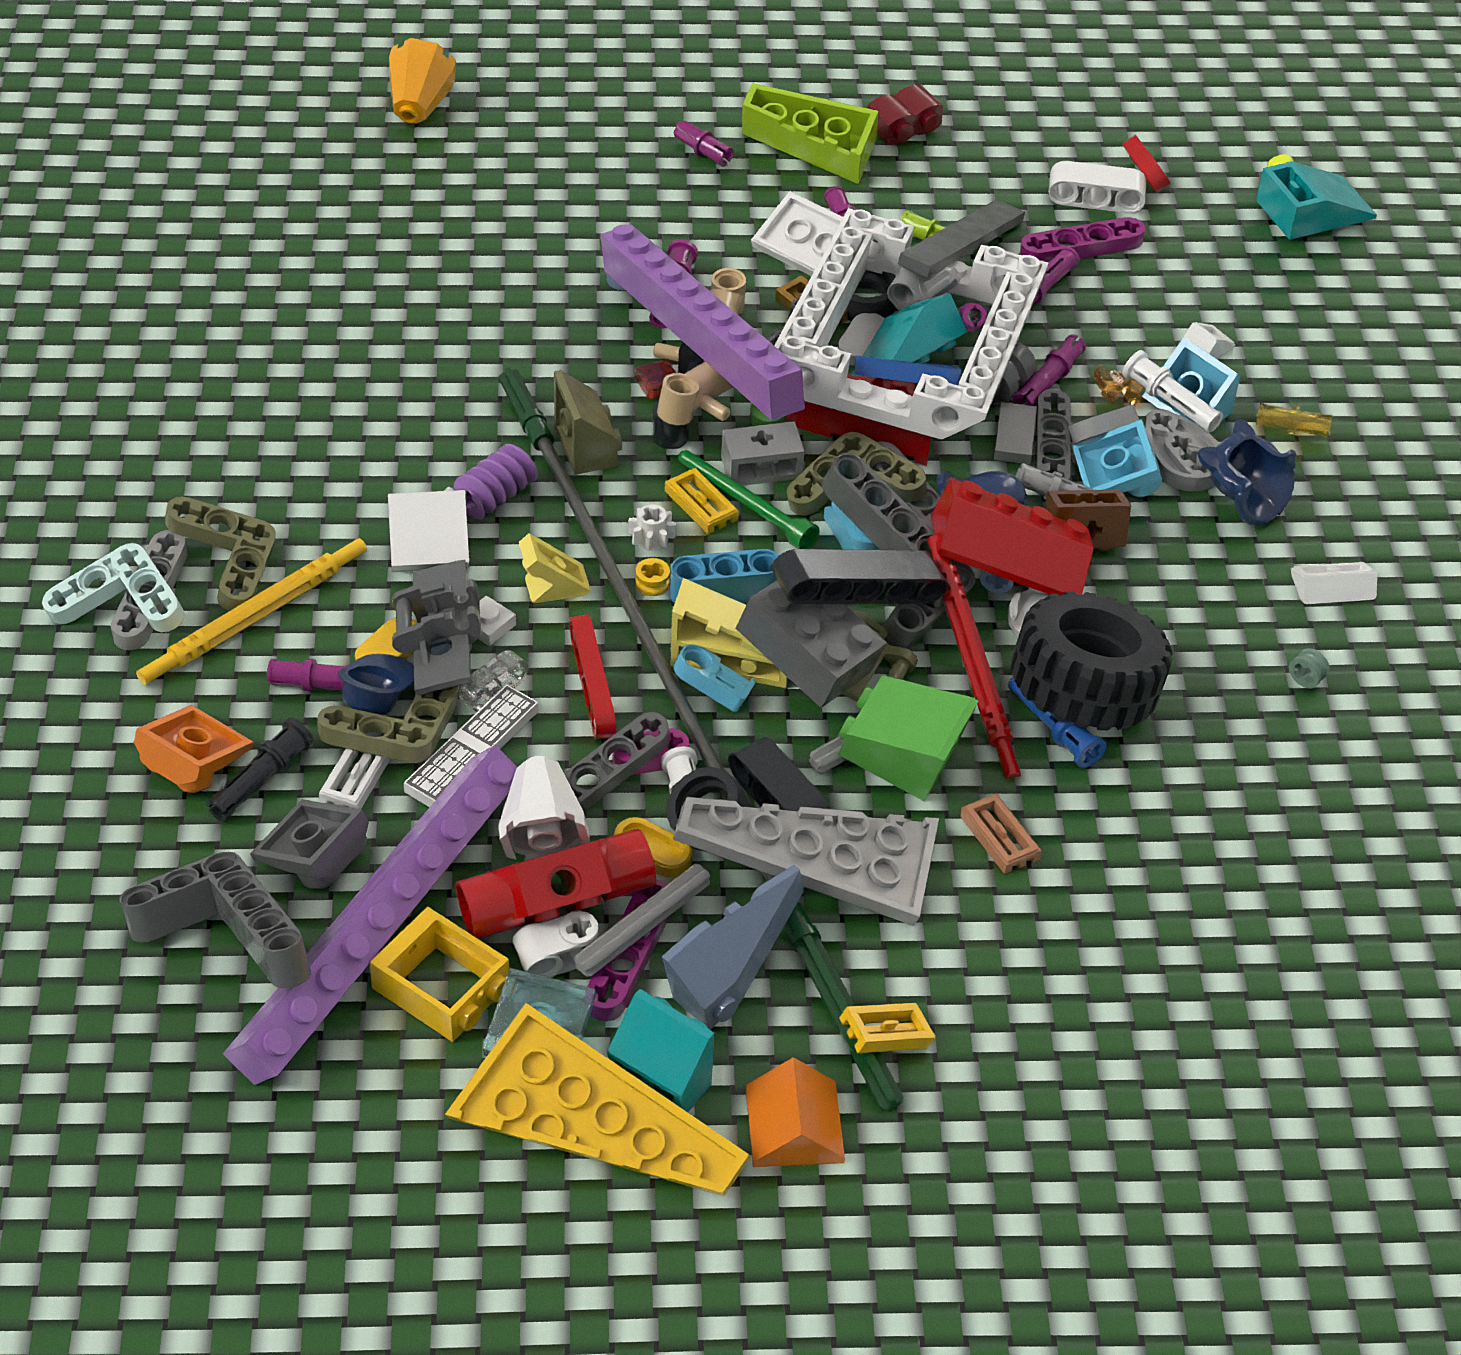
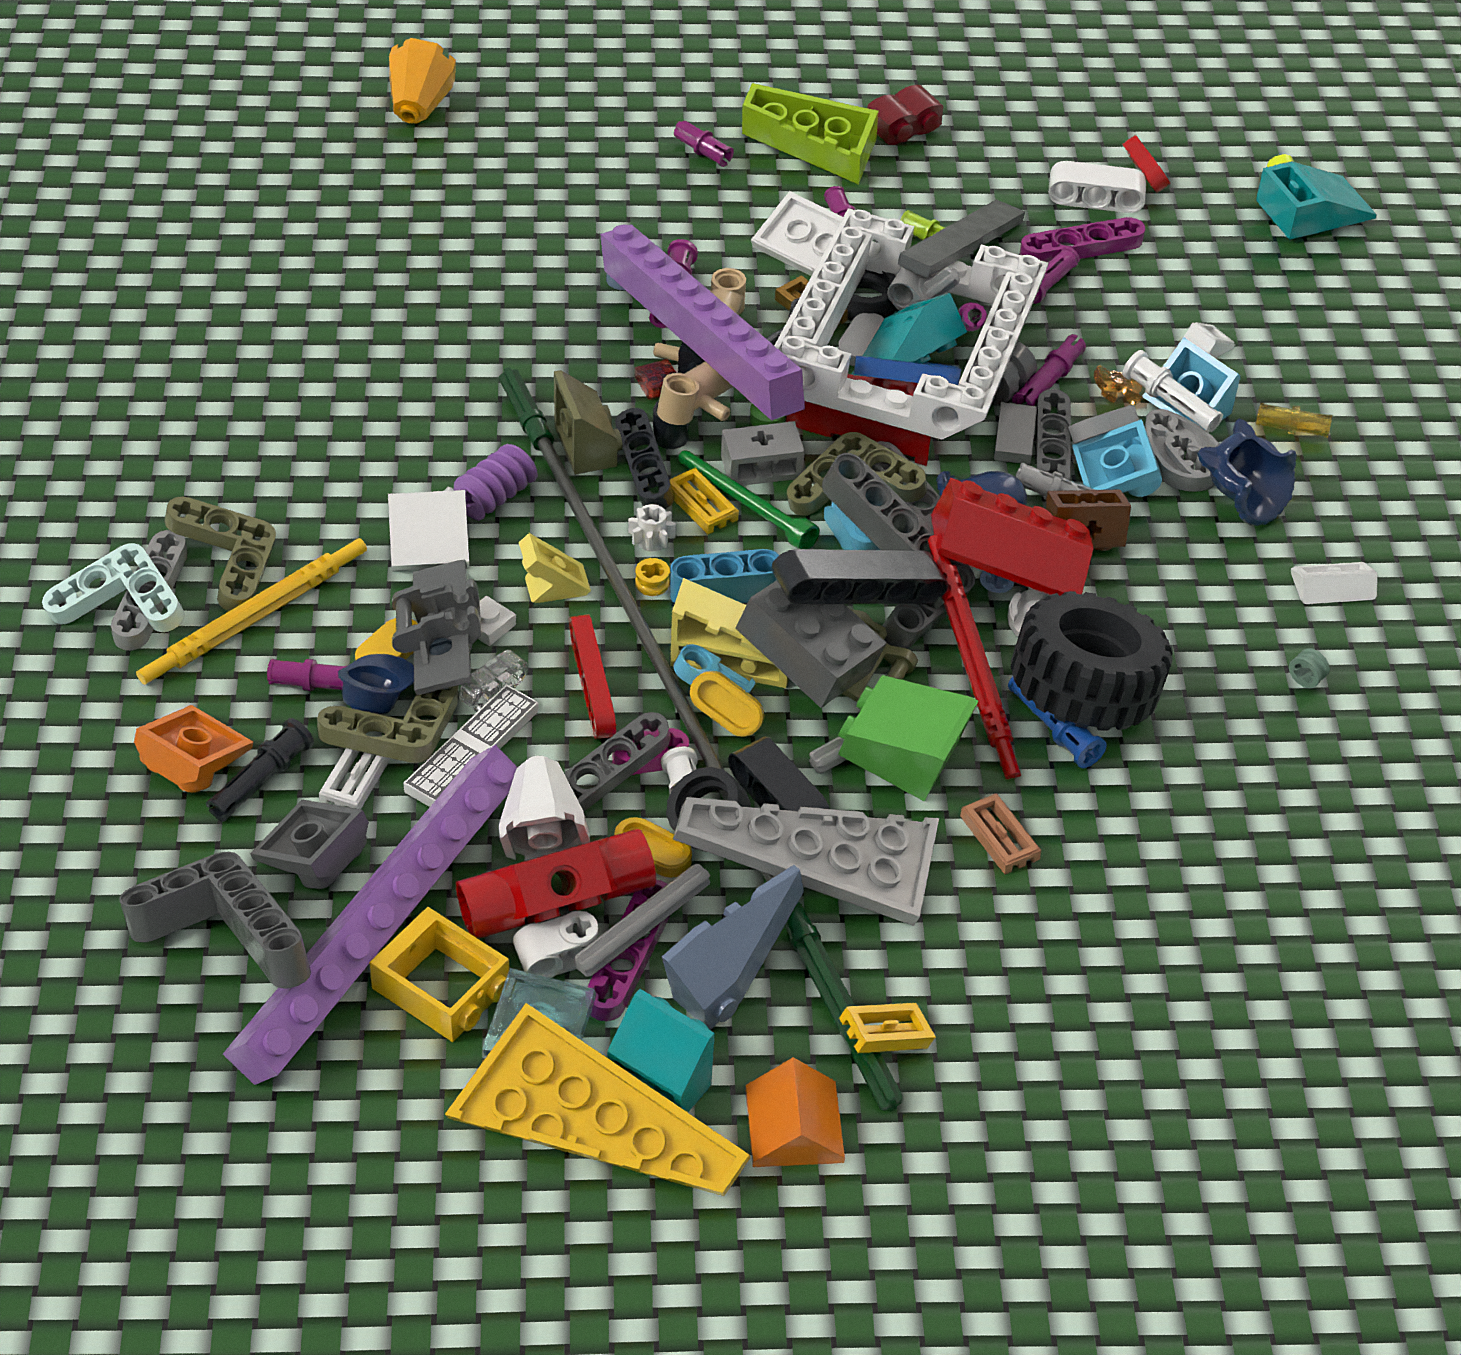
none -> black beam [615,408,674,509]
none -> yellow tile [690,671,764,737]

